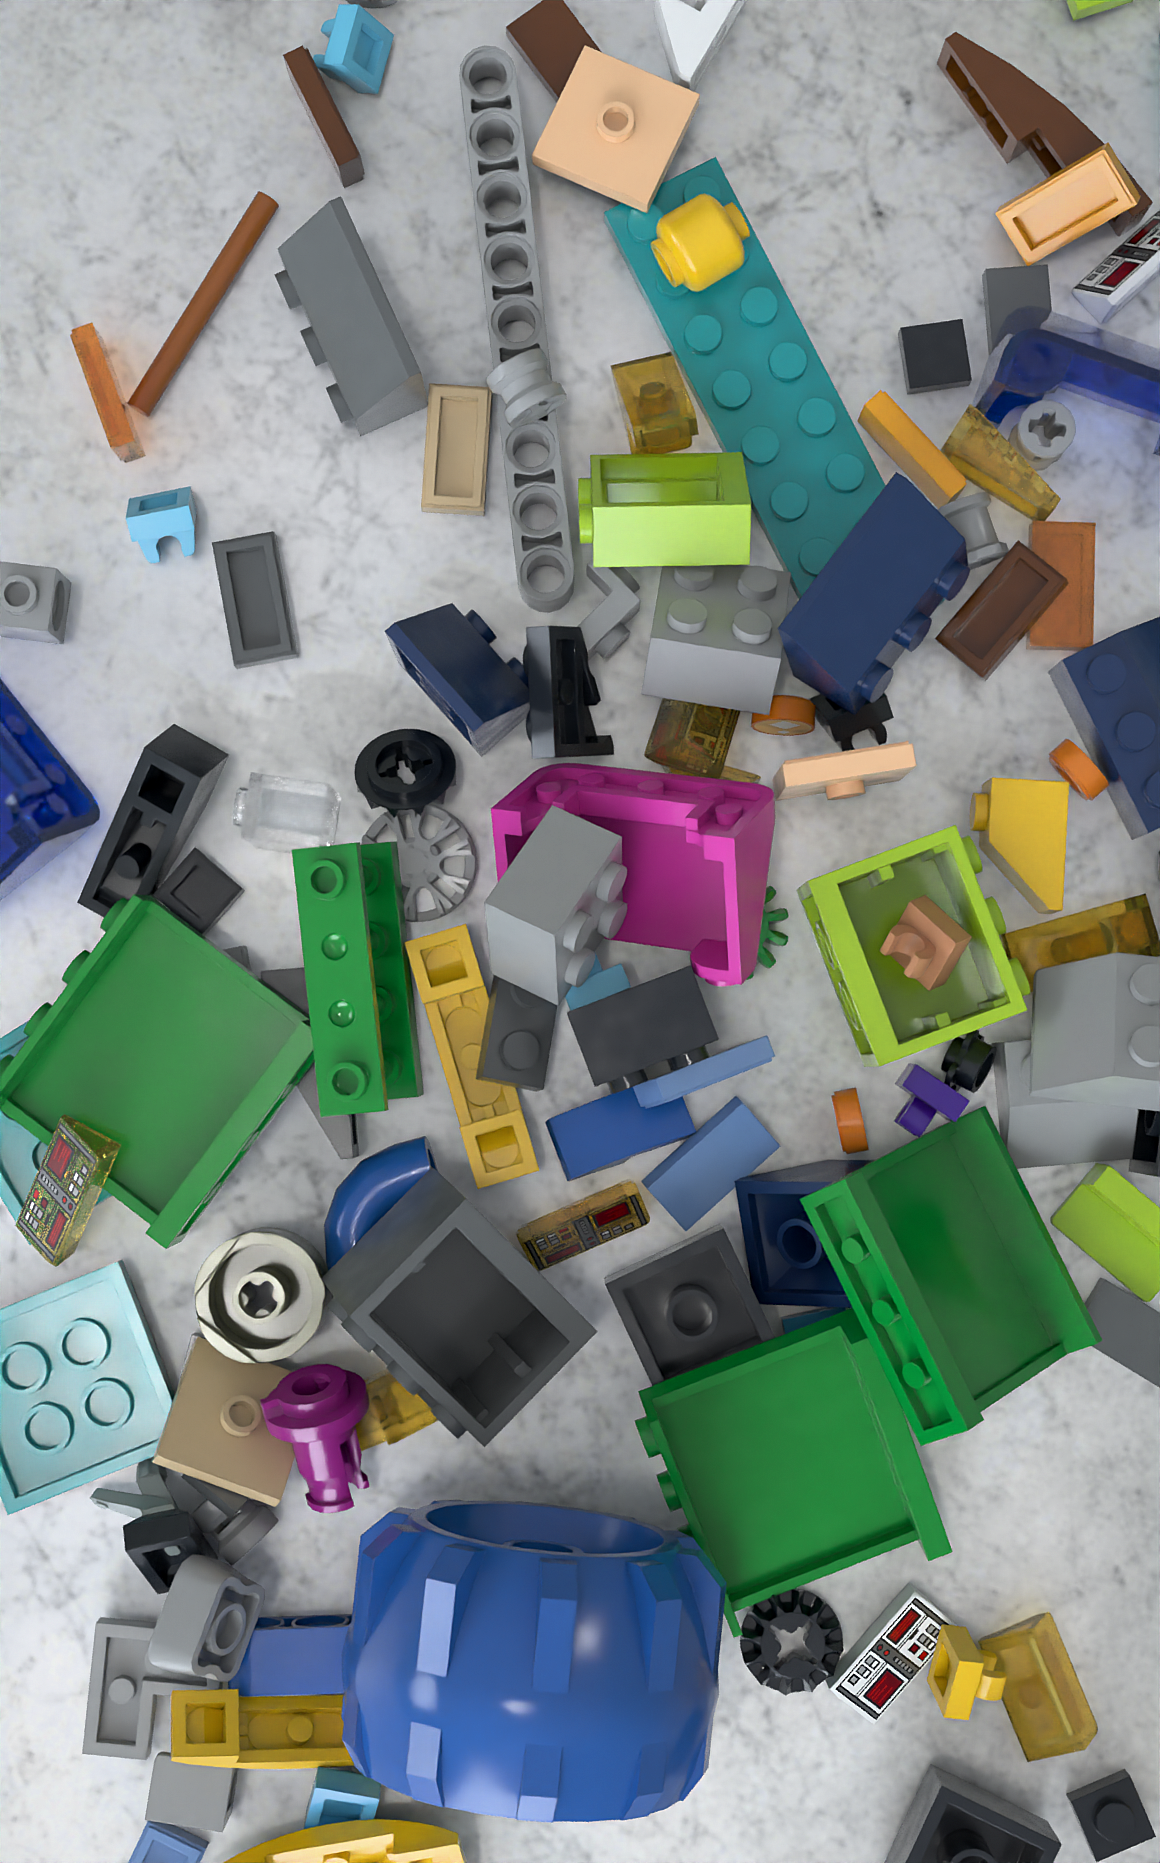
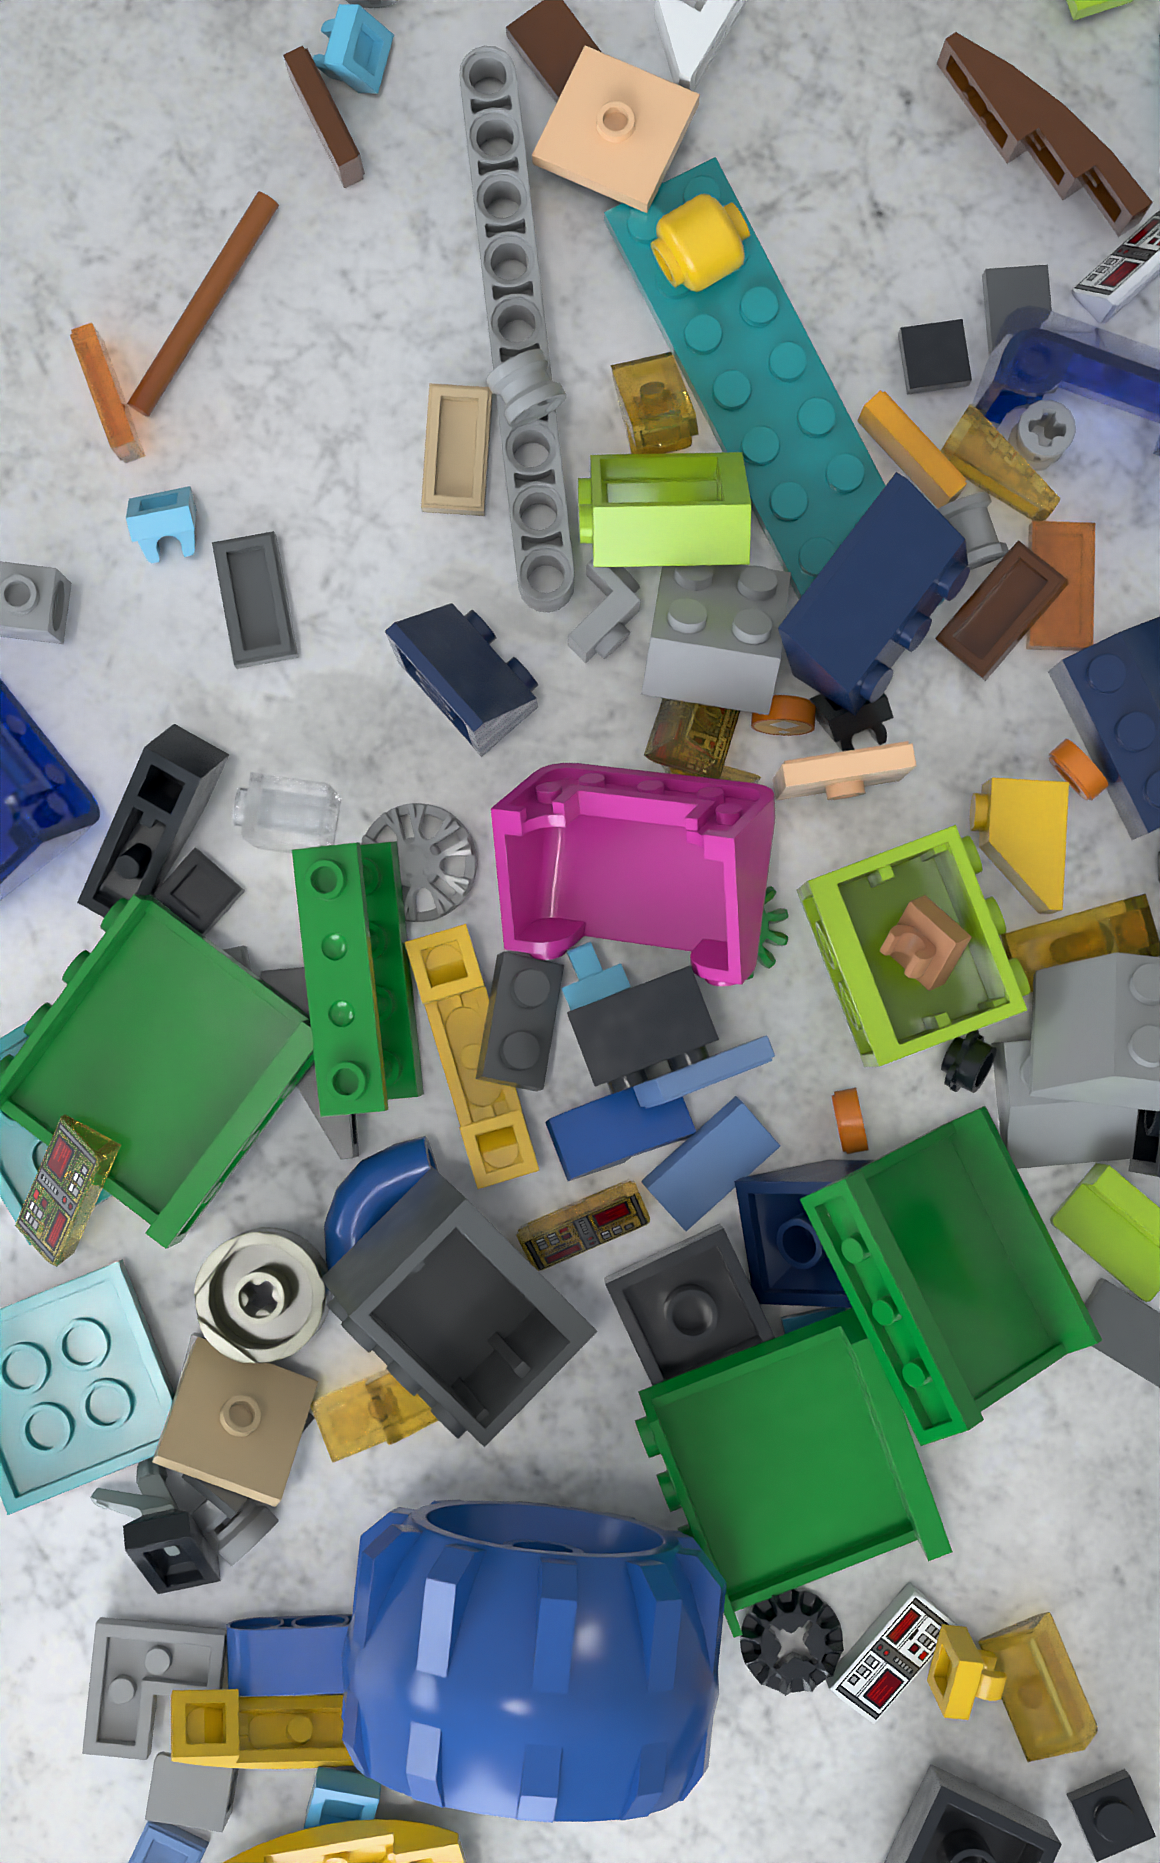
light grey piece [148,1554,265,1682] -> none
magenta piece [260,1364,370,1513] -> none
dark grey slope [274,196,428,437] -> none
black gear [354,729,456,818] -> none
light grey brick [484,805,627,1006] -> none
black wing [523,626,614,759] -> none
dark purple tile [894,1063,970,1137] -> none
light orange tile [995,142,1141,266] -> none

